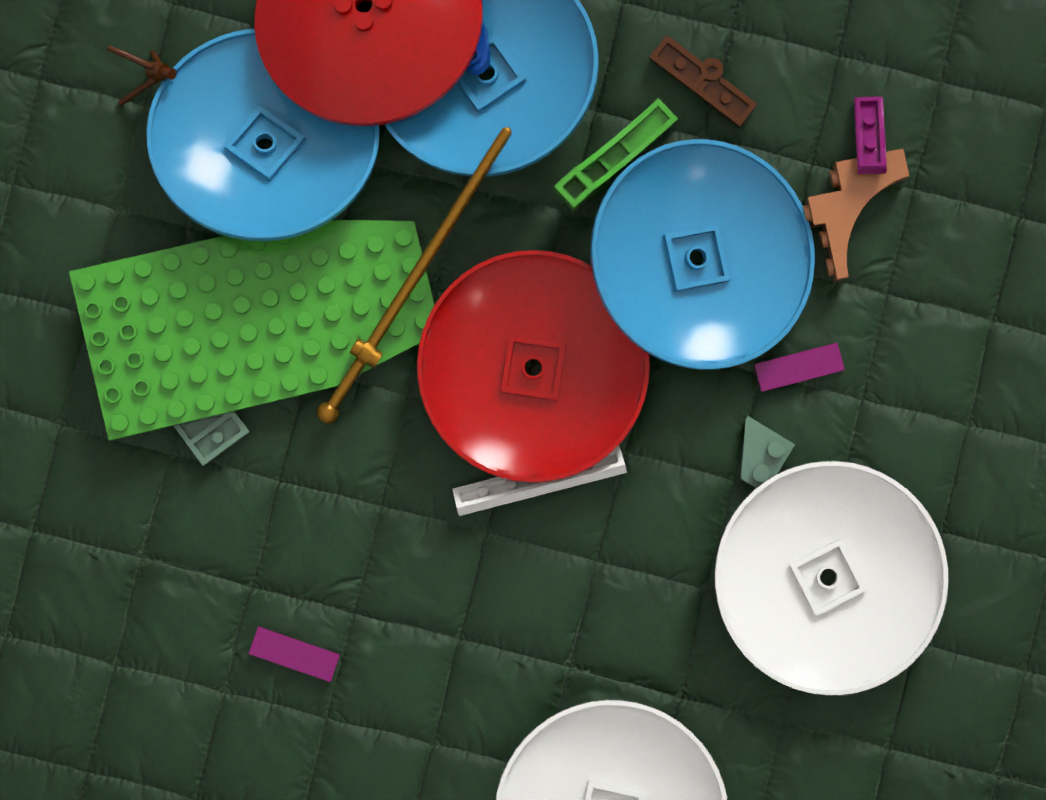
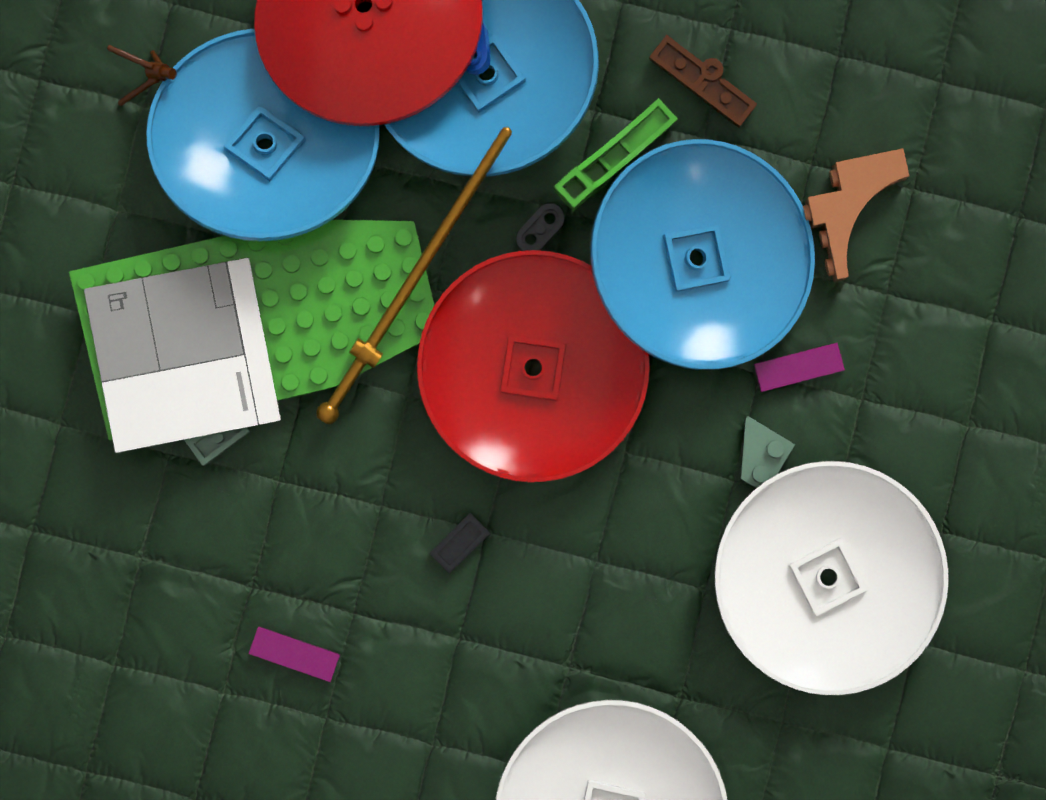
white plate [452,446,627,516] -> none
magenta tile [854,97,887,174] -> none
none -> sticker [84,258,281,453]
none -> black tile [429,513,490,574]
none -> black plate [516,203,564,251]

